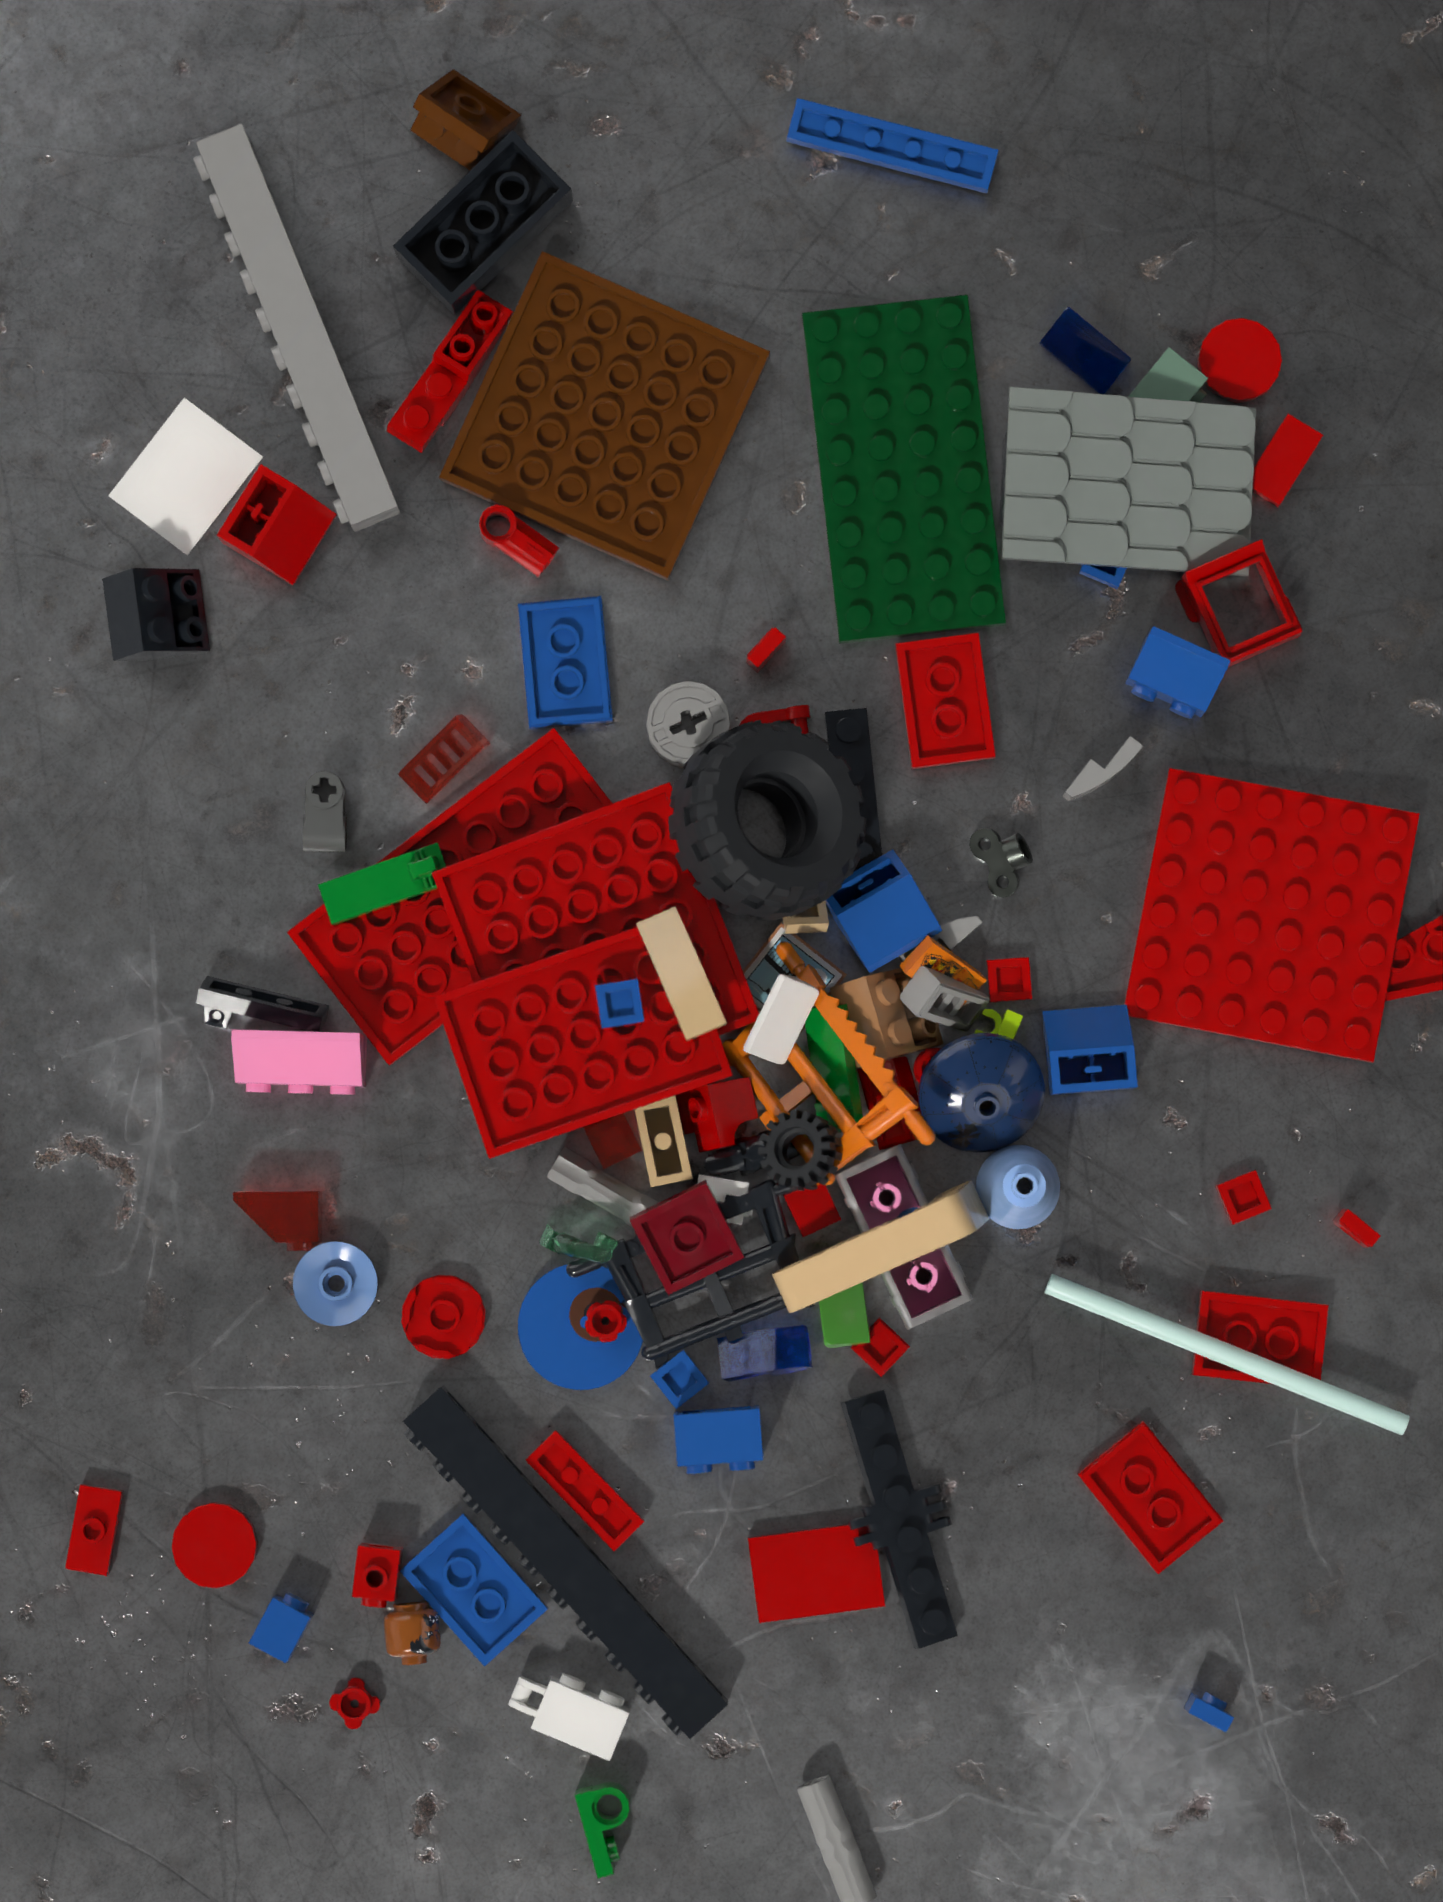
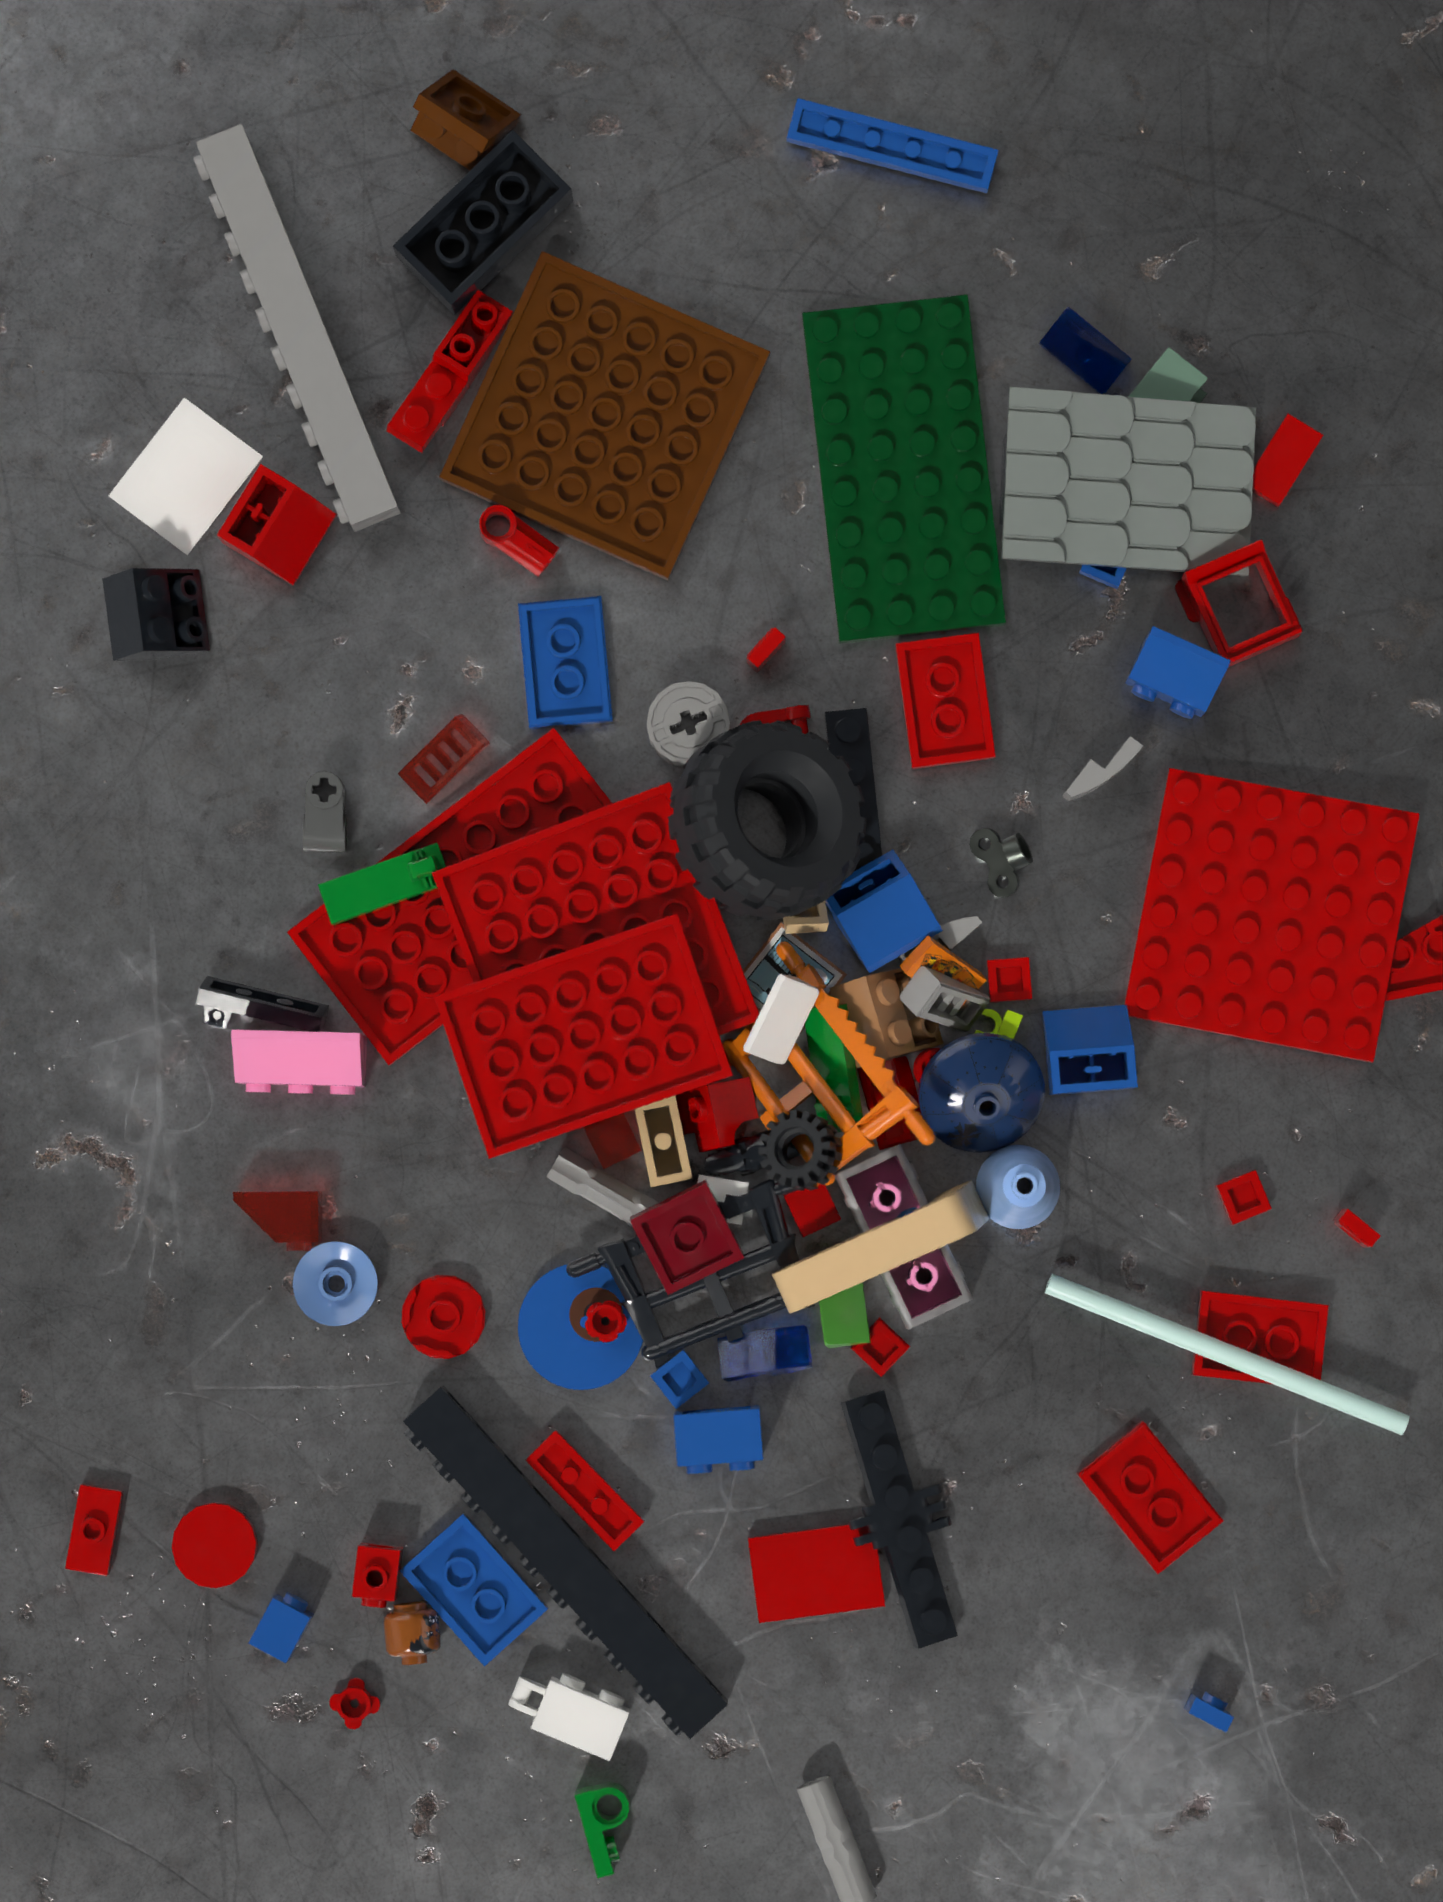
clear green arm [539,1224,618,1263] -> none
blue plate [595,979,644,1029] -> none
tan slope [636,907,726,1041] -> none
red tile [1197,318,1282,403] -> none

